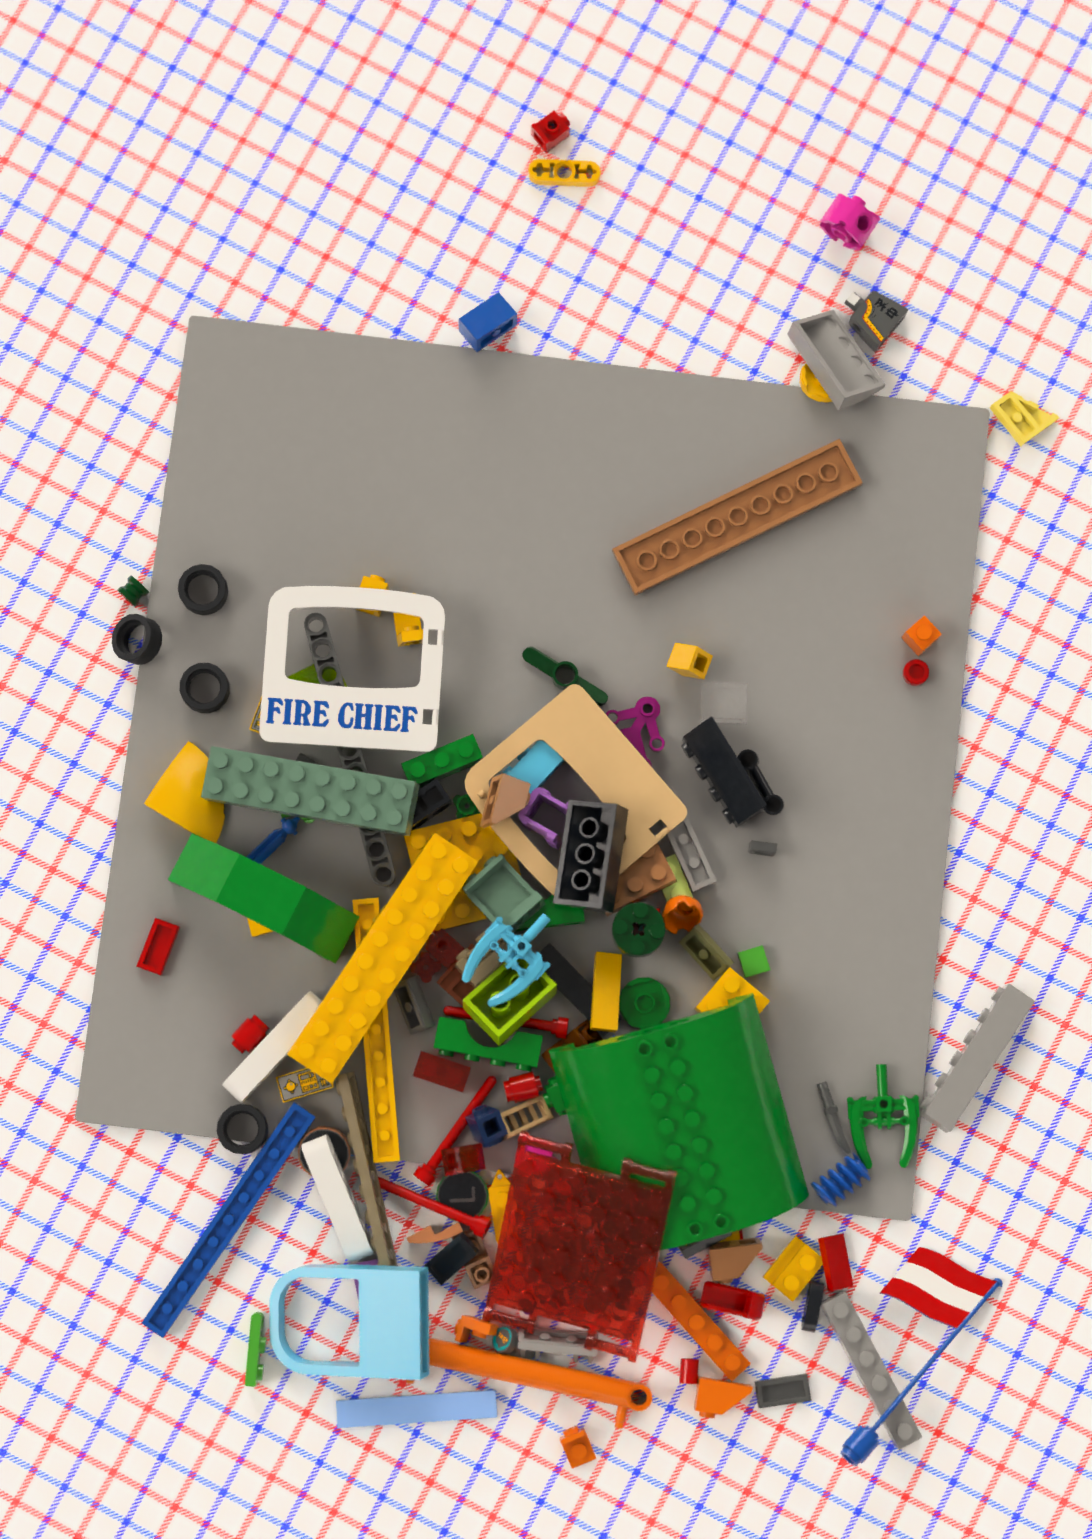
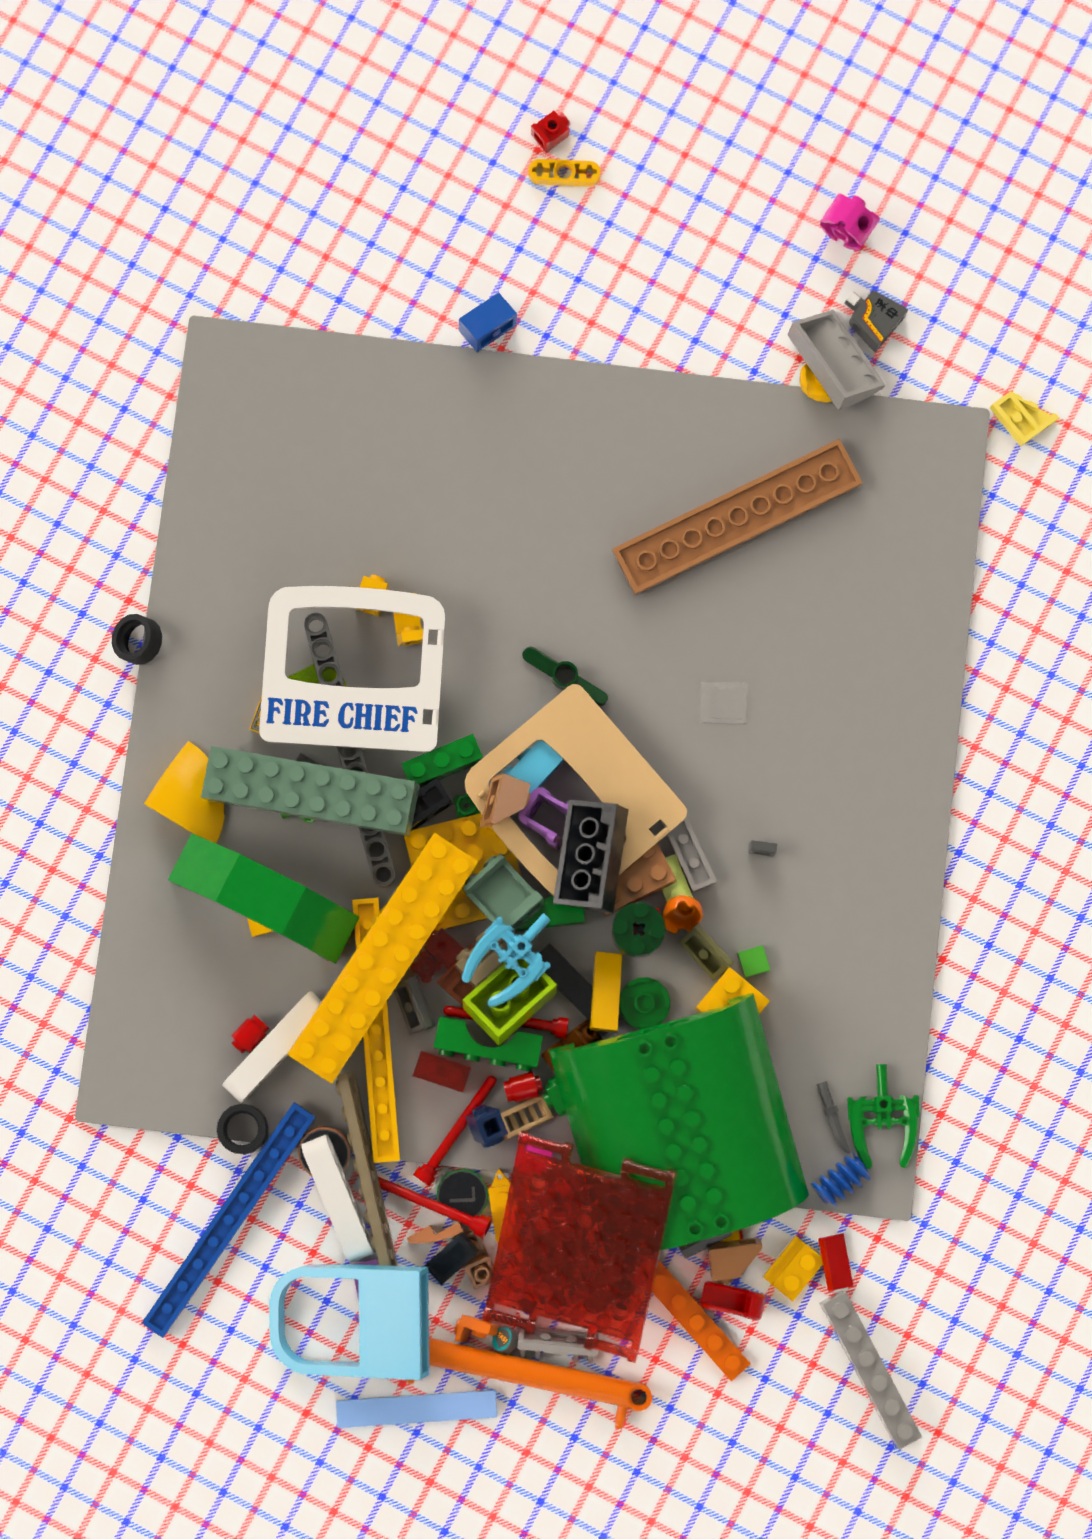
dark green wheel [117,575,150,607] -> none
red tile [136,918,181,976] -> none
black tyre [178,564,228,615] -> none
black tyre [180,663,230,713] -> none
bright green hinge [245,1311,267,1387] -> none
blue wheel [246,817,300,864] -> none
tile [276,1068,334,1103] -> none
clear red brick [441,1143,486,1176] -> none
orange bracket [559,1425,596,1469] -> none
magenta plant [606,697,665,767] -> none
yellow brick [667,643,713,680] -> none
red hinge [679,1358,699,1384] -> none
black slope [681,716,767,828] -> none
orange slope [694,1376,753,1419] -> none
black bar [738,749,784,815] -> none
dark grey tile [754,1373,811,1408] -> none
black beam [801,1280,824,1333] -> none
flag [840,1247,1003,1467] -> none
orange brick [901,615,942,657] -> none
red tile [902,659,929,686] -> none
light grey brick [920,983,1035,1133] -> none

